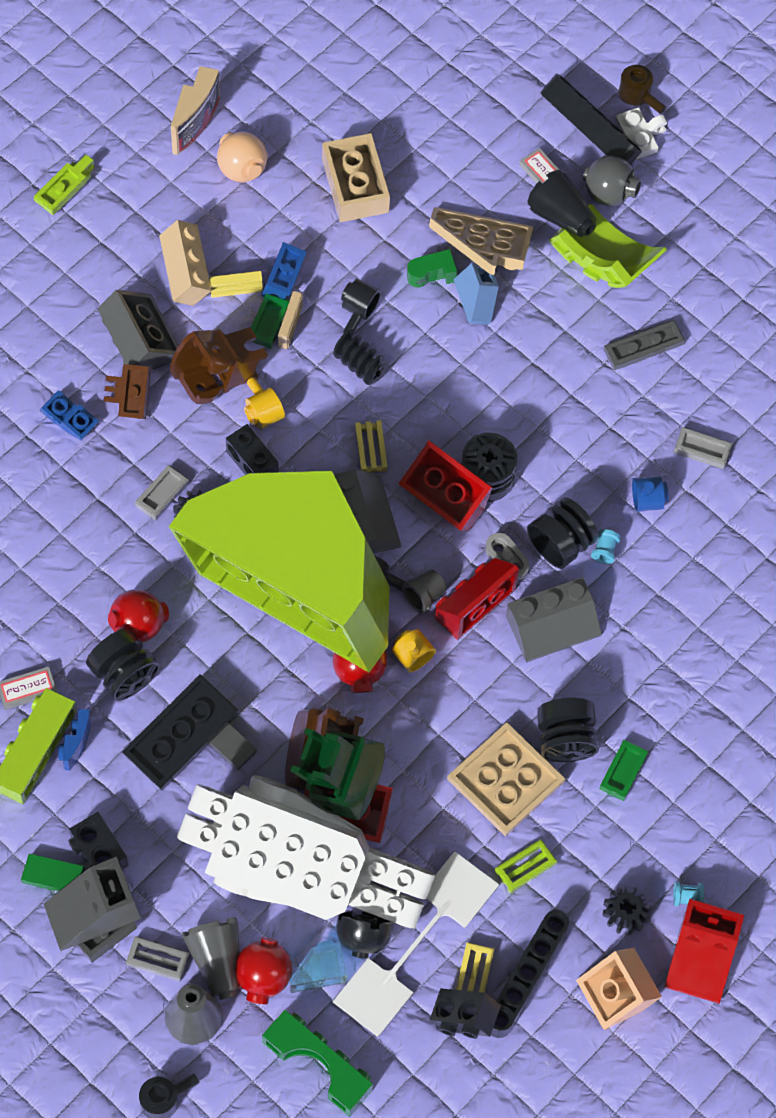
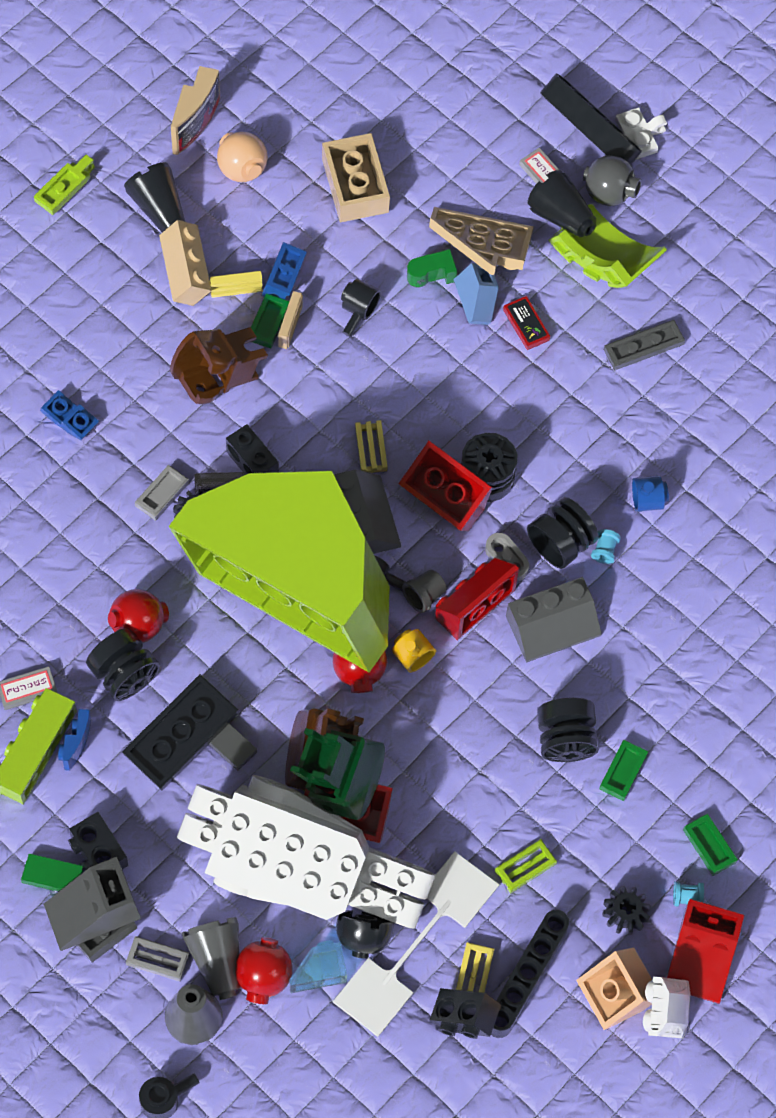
dark grey slope [97,290,178,371] -> none
reddish brown hinge [103,364,152,419] -> none
yellow piece [244,377,285,430] -> none
green arch [262,1010,373,1117] -> none
black piece [333,329,390,385] -> none
tan plate [447,722,565,837] -> none
dark brown piece [618,65,666,114] -> none
light grey tile [674,427,732,469] -> none
none -> black cone [124,162,185,233]
none -> clear smoke tile [195,472,248,494]
none -> tile [503,296,550,350]
none -> white slope [643,977,691,1039]
none -> green tile [683,813,738,876]

